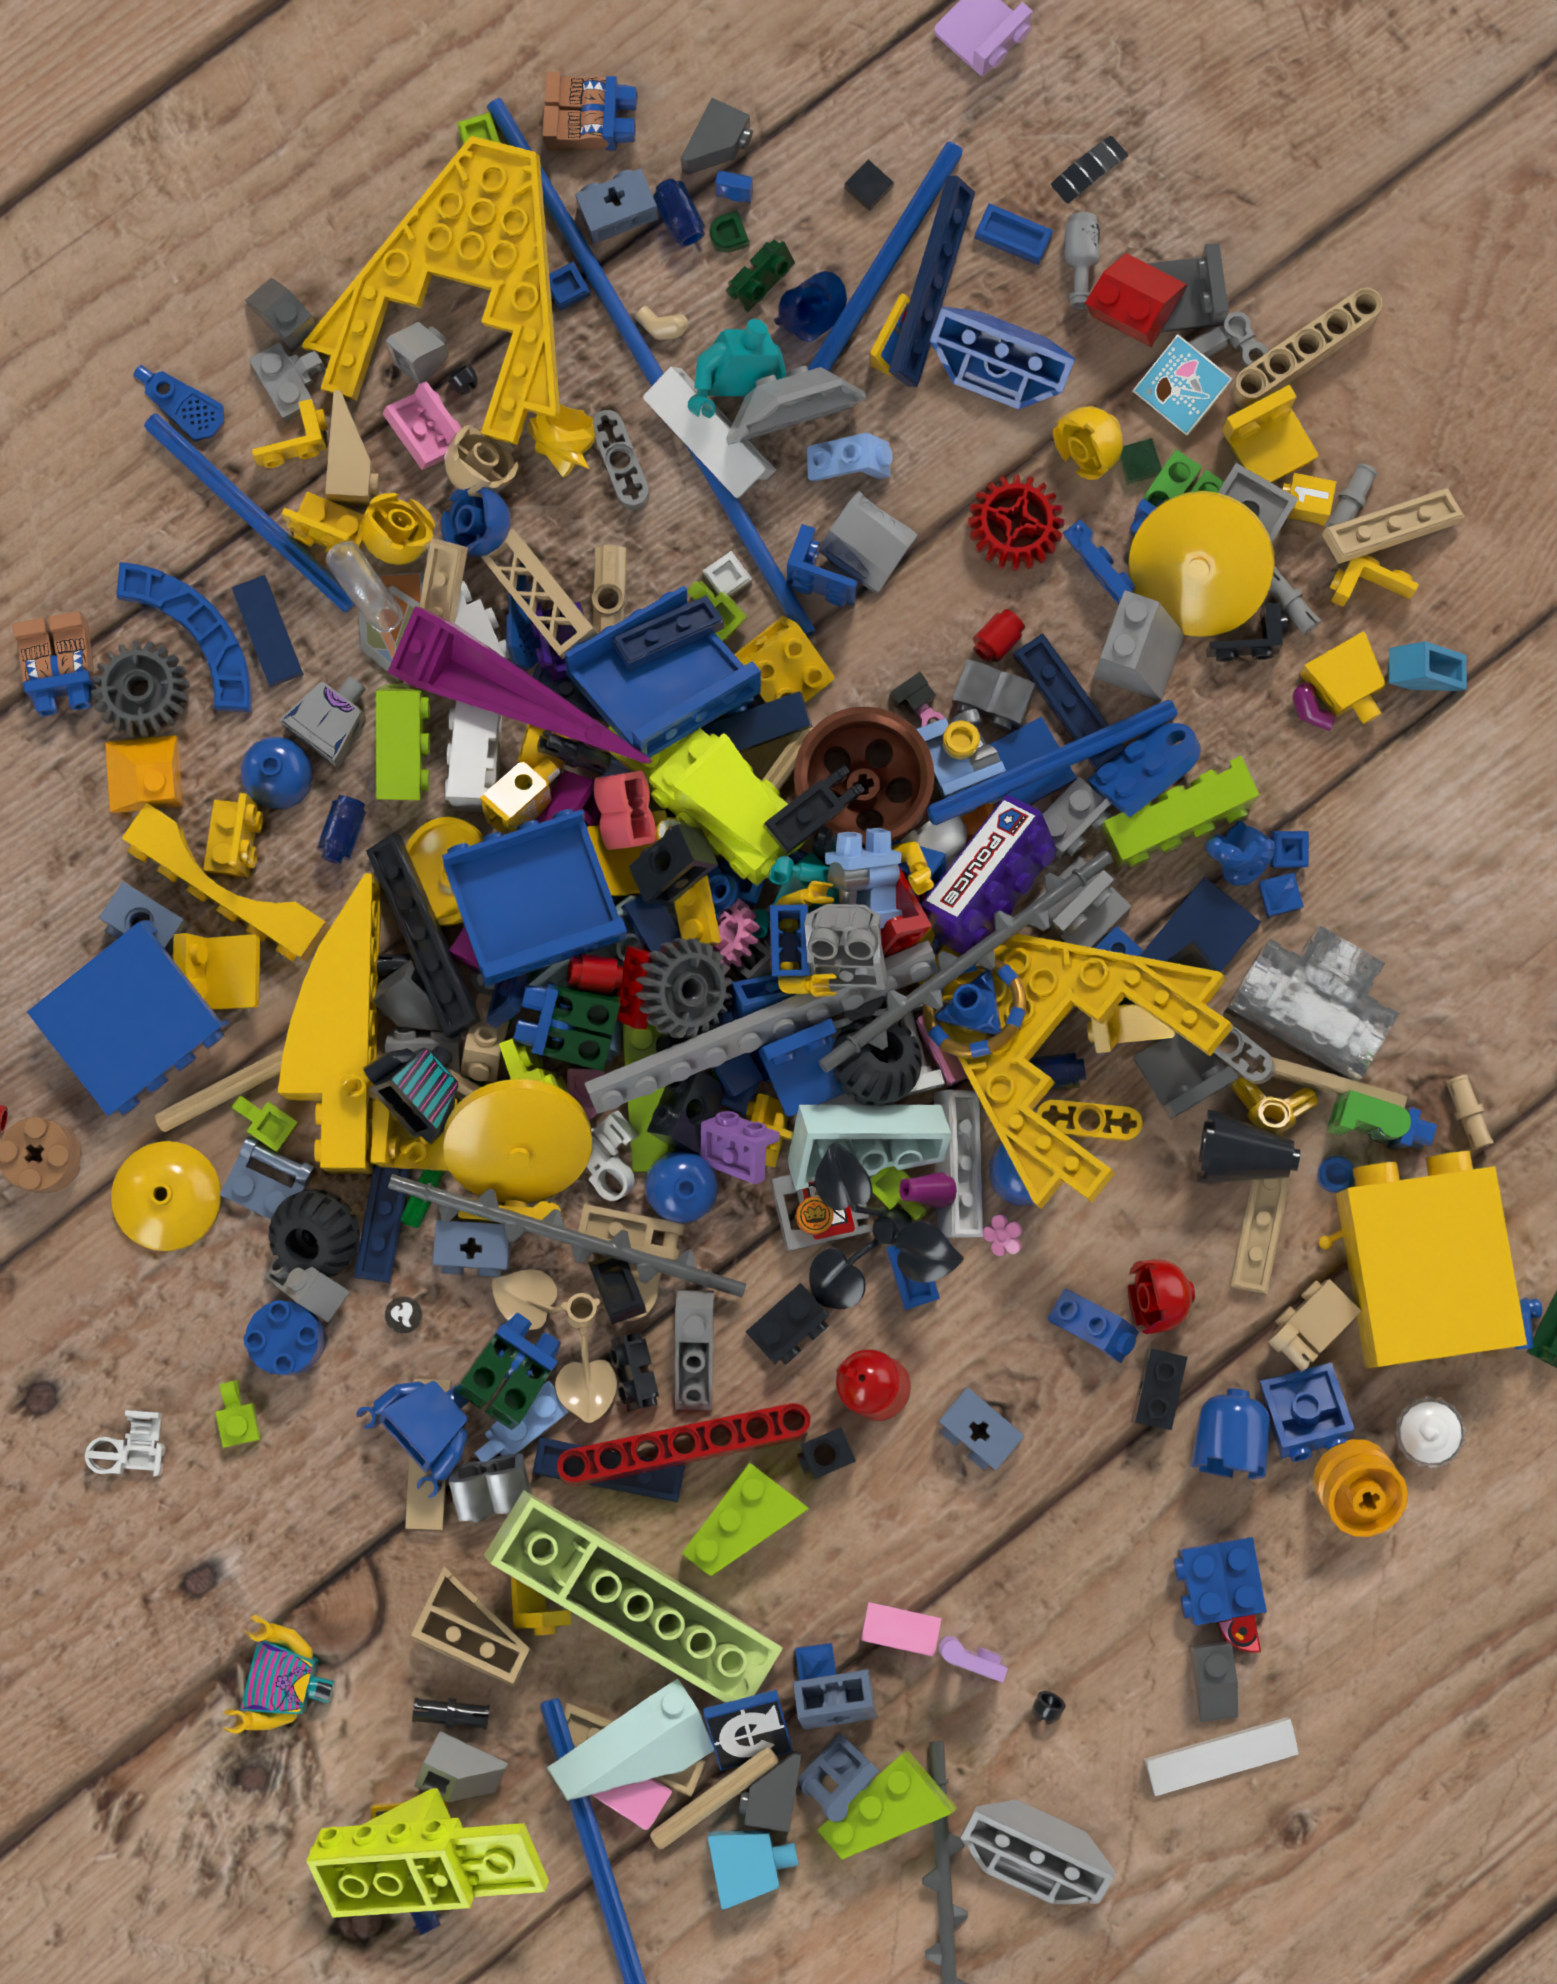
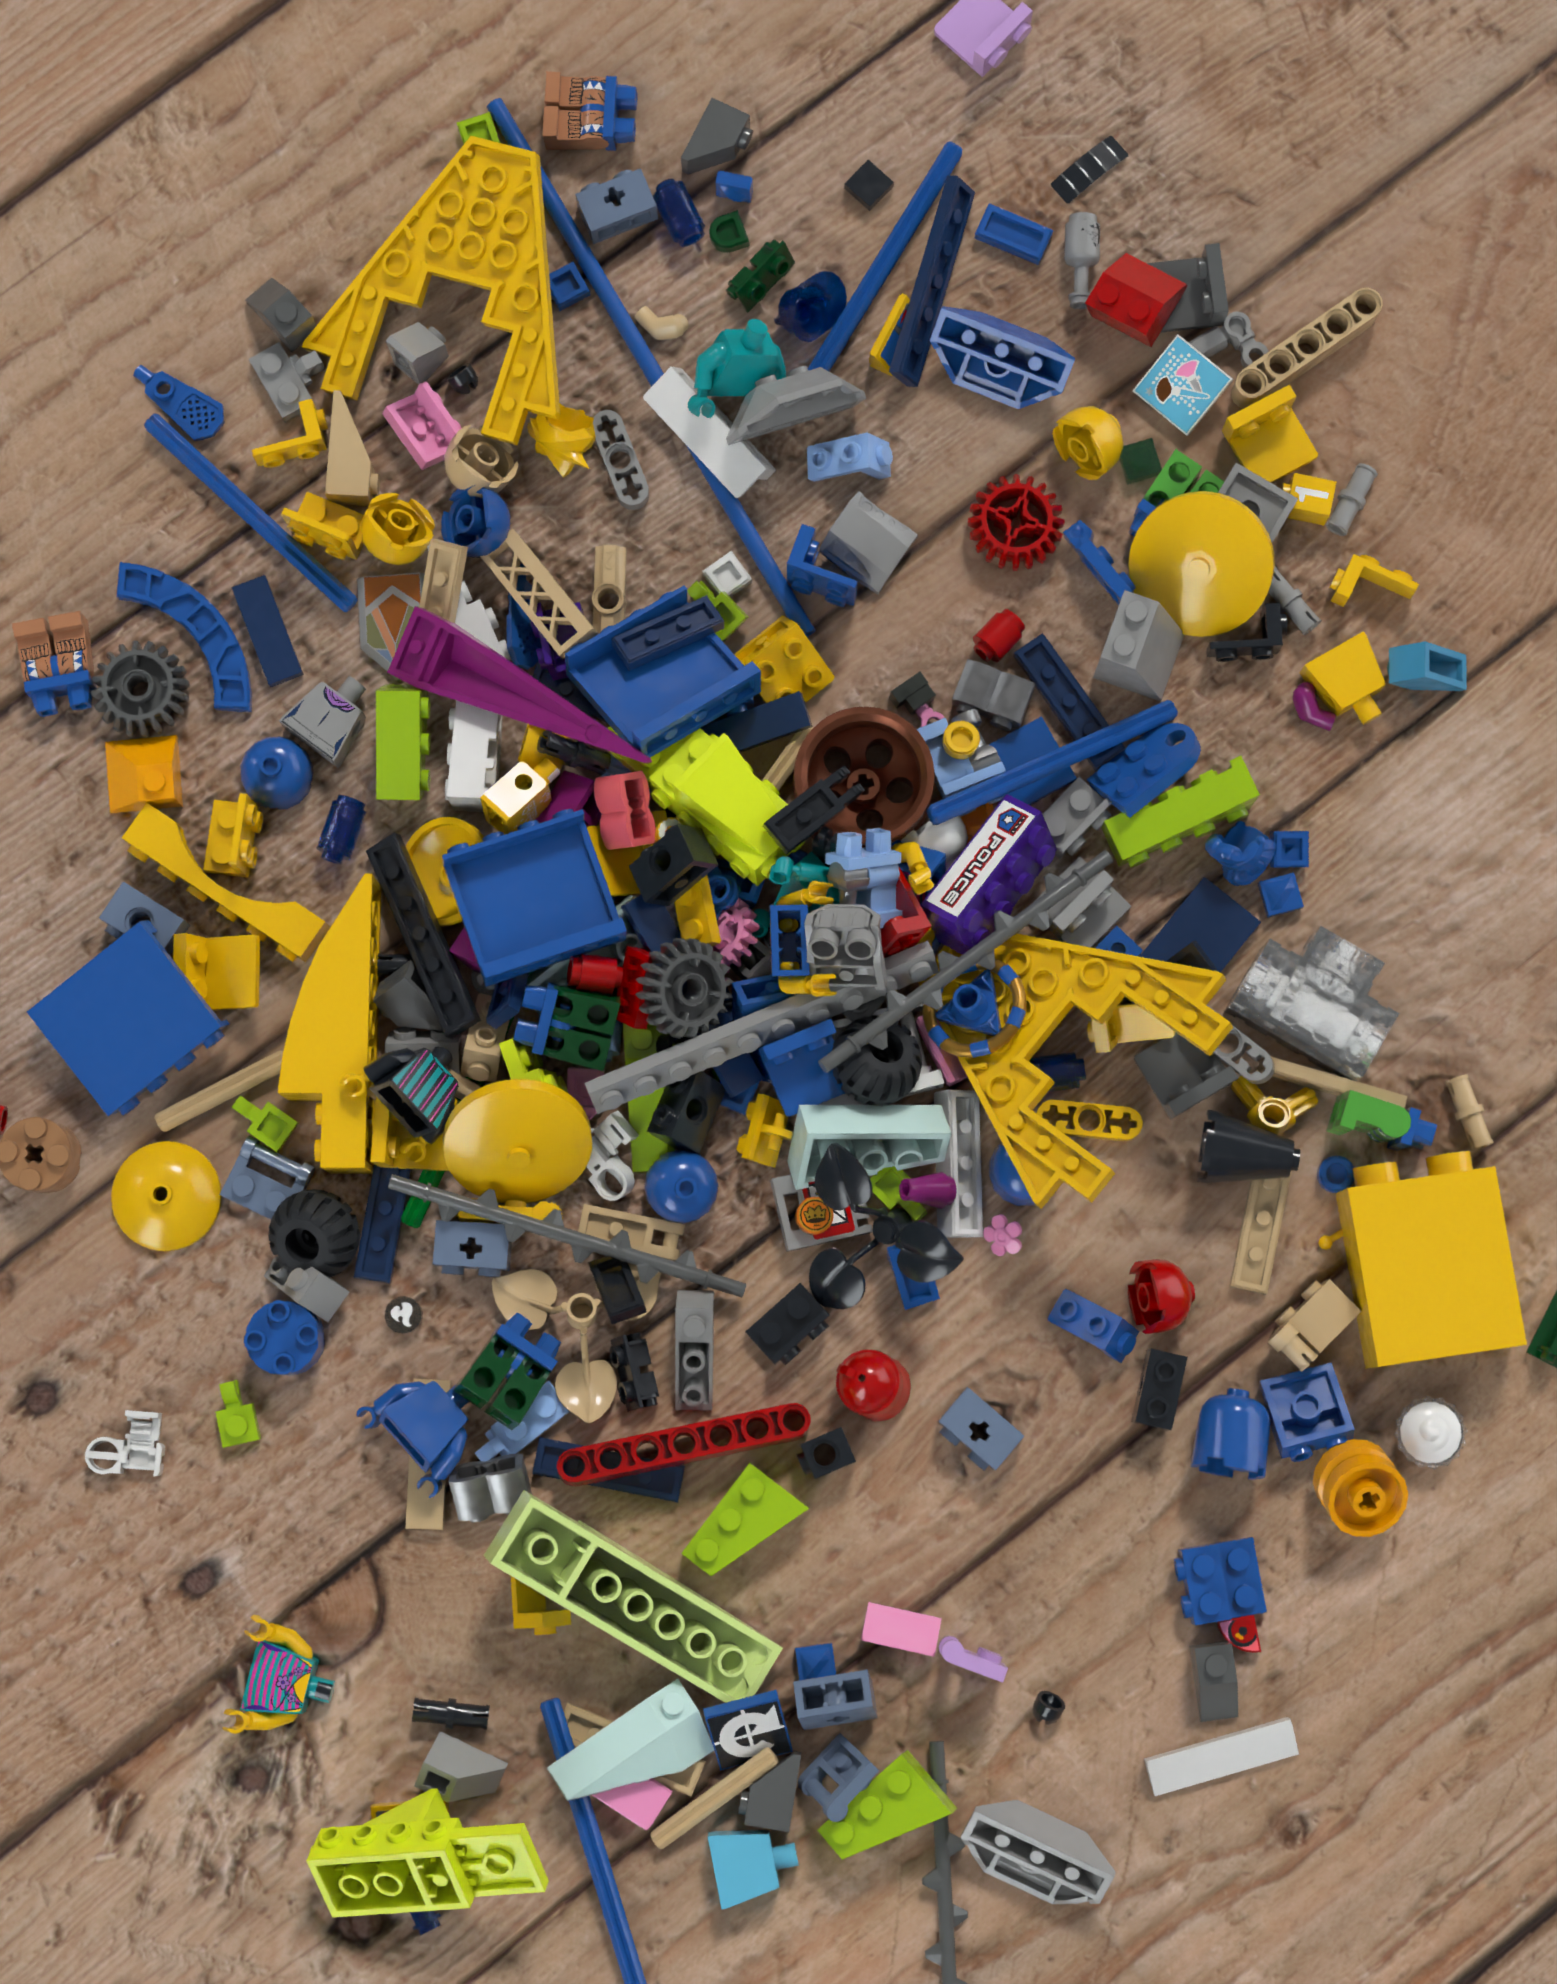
clear cylinder [326,541,403,633] -> none
tan wedge [411,1567,530,1687] -> none
medium lavender bracket [701,1111,779,1184] -> none
tan tile [1322,488,1464,564] -> none
blue arm [1515,1297,1542,1349] -> none

